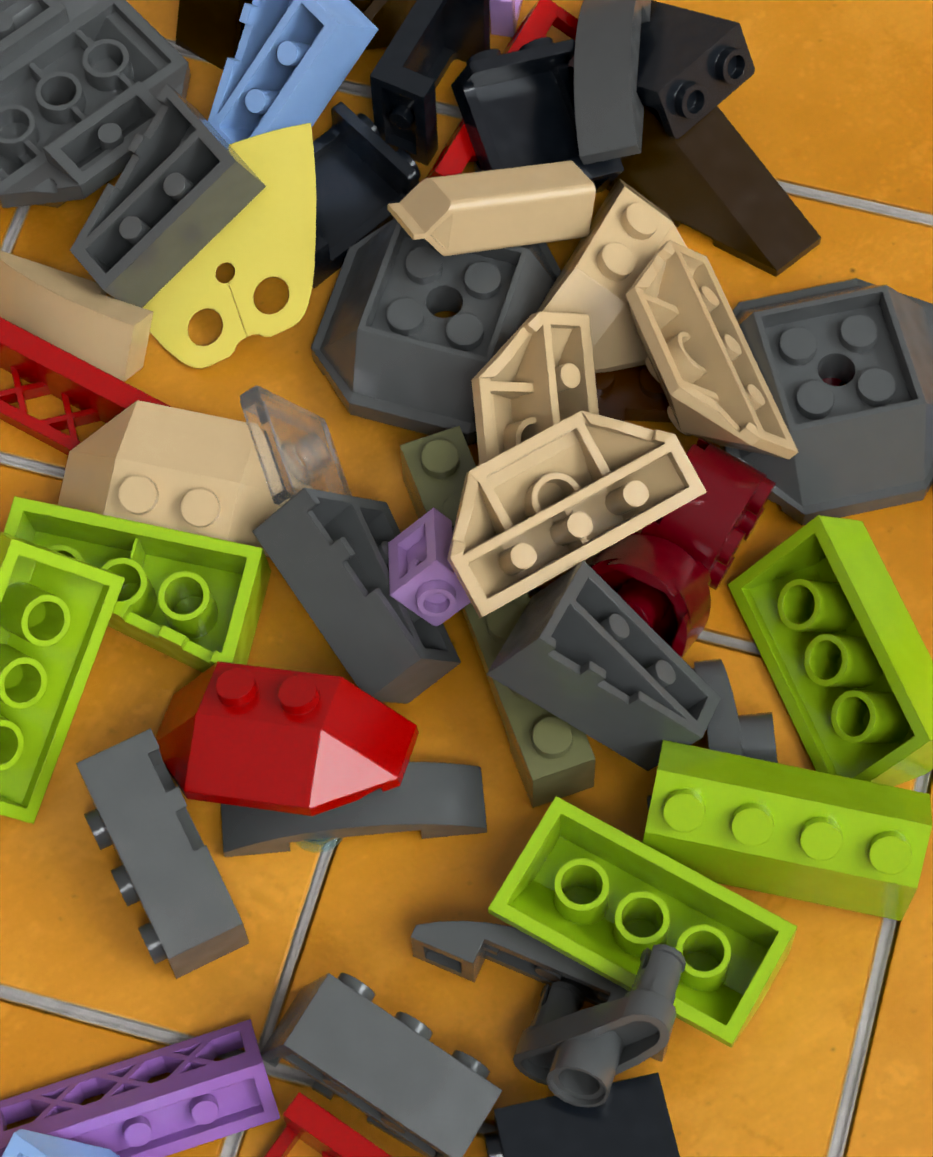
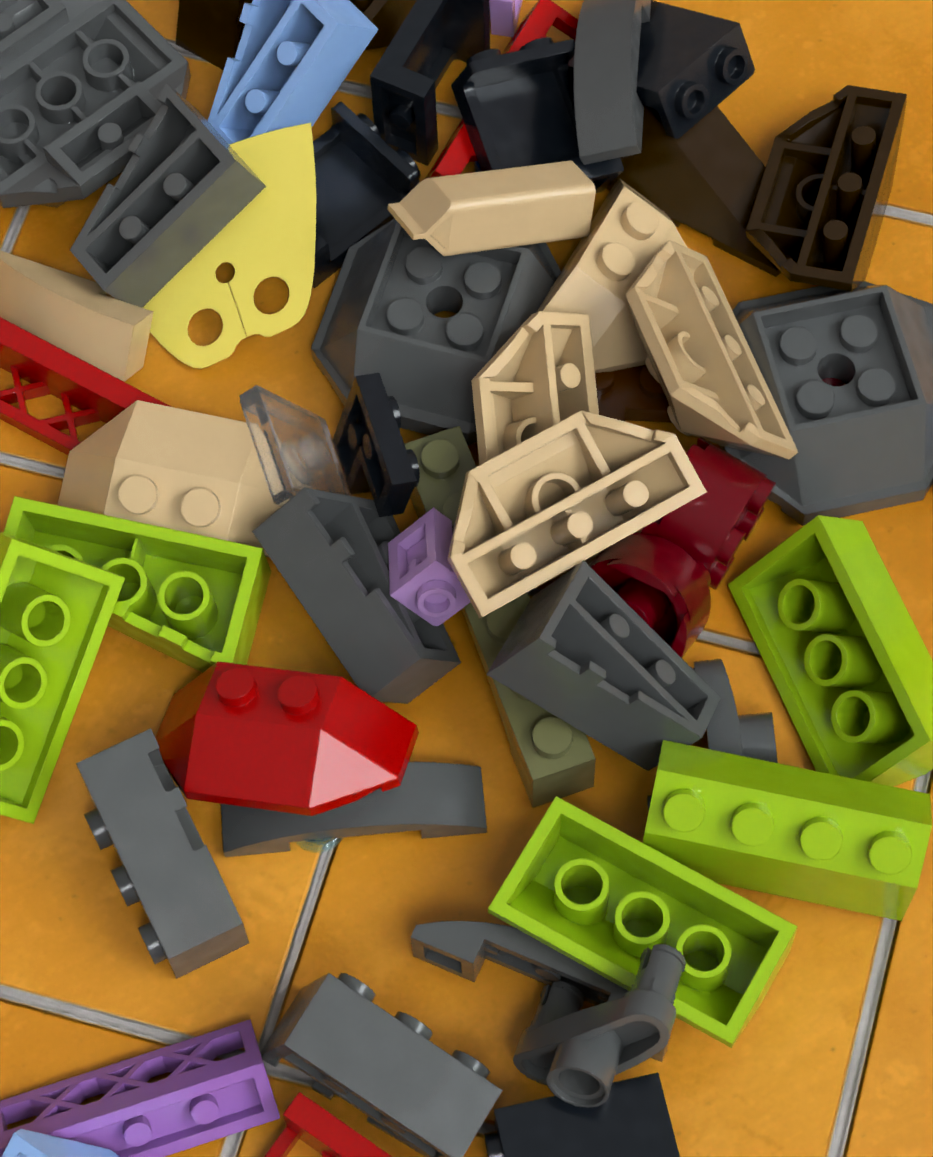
none -> black plate [332,373,420,517]
none -> dark brown wedge [746,85,907,291]

